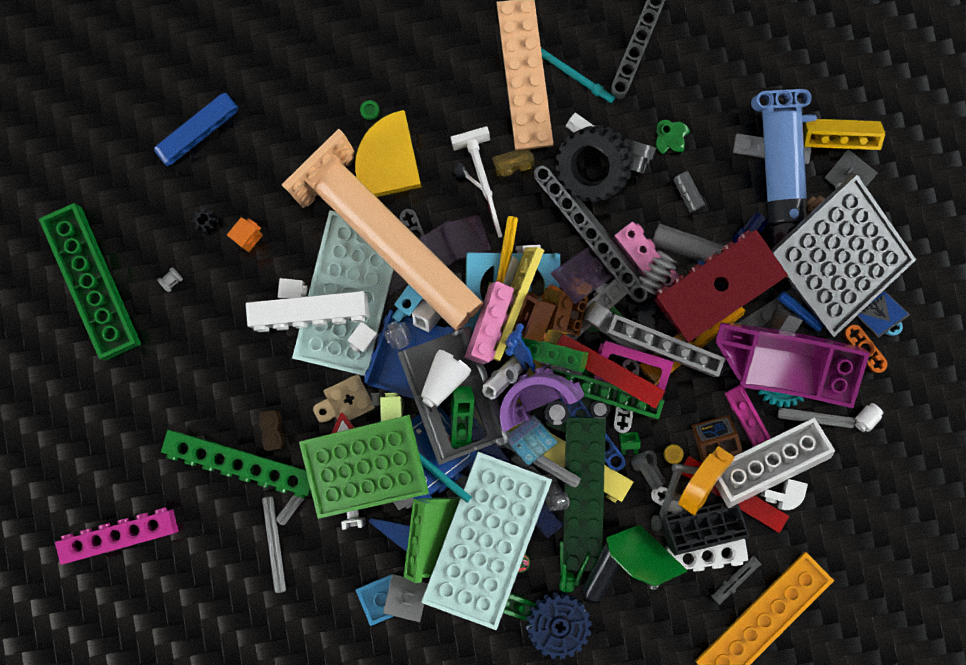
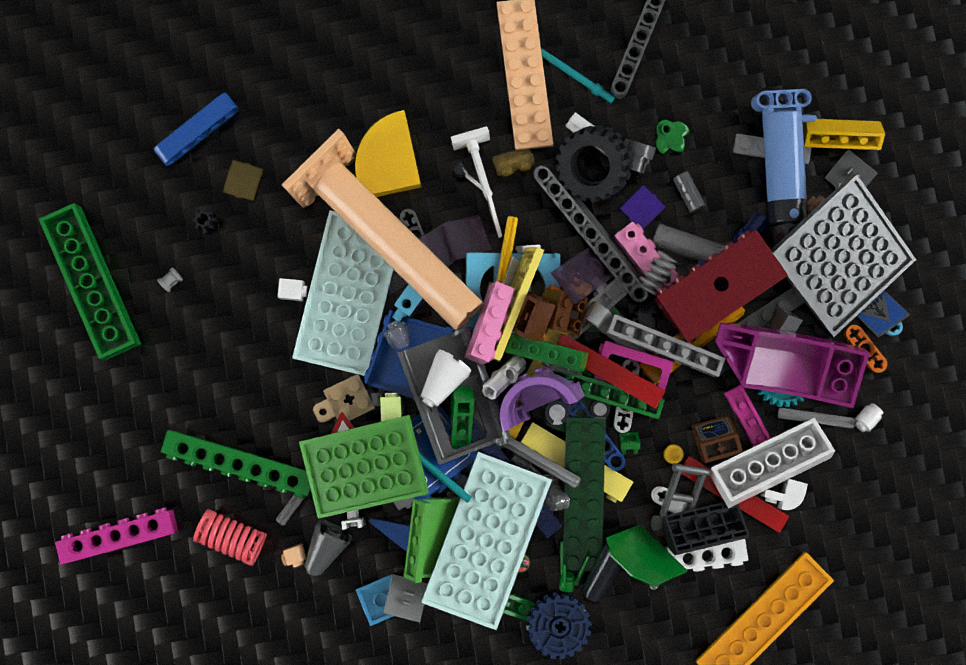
orange brick [227,217,263,252] -> none
white brick [246,291,370,332] -> none
dark brown brick [259,410,285,451] -> none
light grey axle [262,496,286,593] -> none
white brick [347,322,379,353] -> none
green tile [360,100,380,120] -> none
white brick [412,299,442,332] -> none
blue piece [505,323,536,373] -> none
clear light blue piece [508,414,559,467] -> none
dark grey piece [631,450,666,490] -> none
light orange arch [678,446,735,515] -> none
dark grey pin [711,556,762,605] -> none
blue axle [777,291,823,331] -> none
none -> coral piece [193,509,267,566]
none -> clear yellow piece [223,160,263,201]
none -> light nougat plate [281,544,307,567]
none -> dark grey cone [304,520,352,576]
none -> dark purple piece [620,185,665,229]

